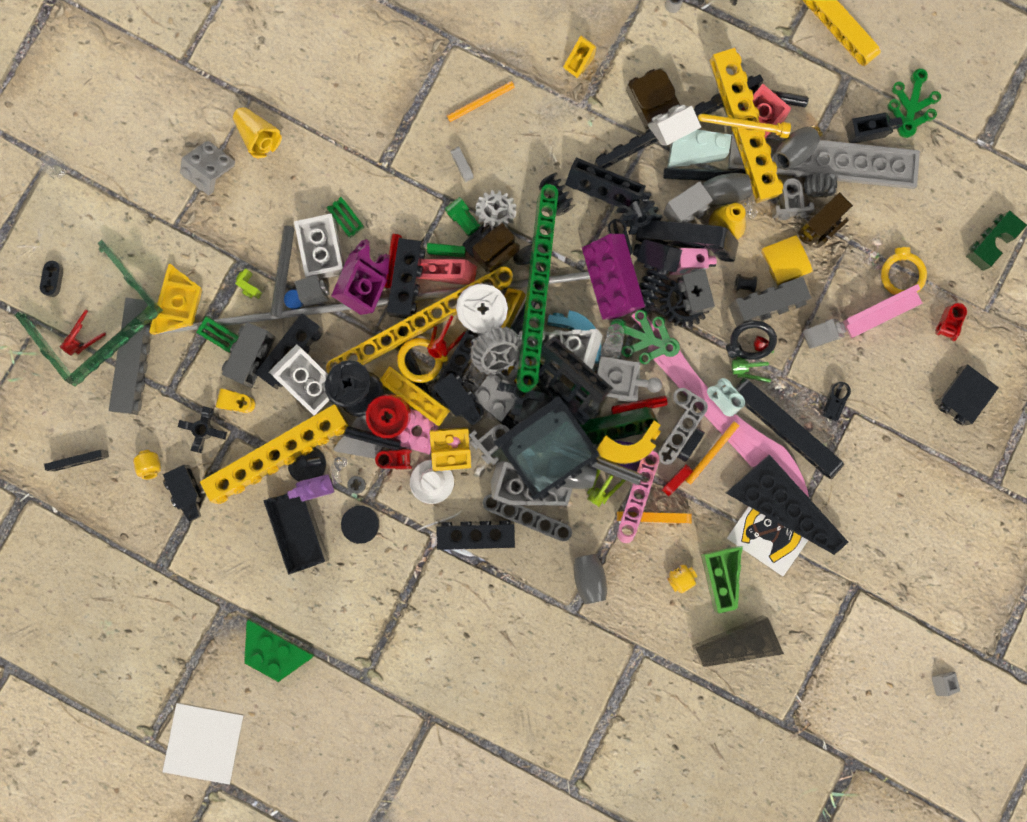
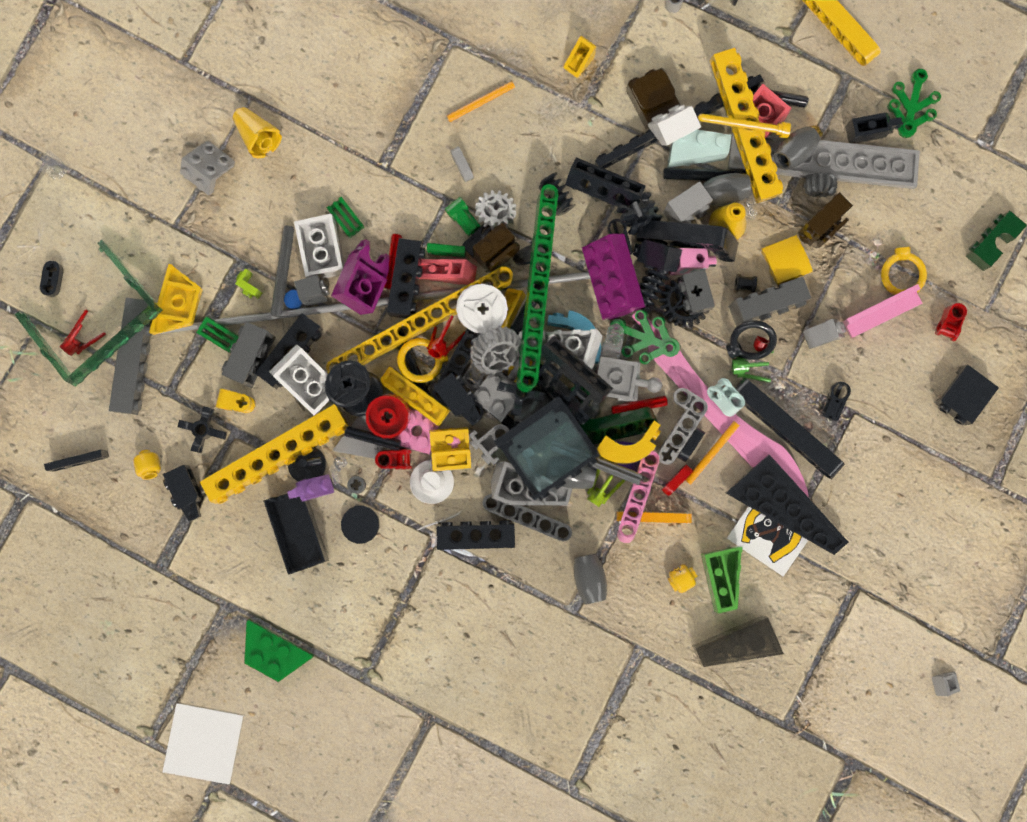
light grey pin [771,178,814,220] -> none

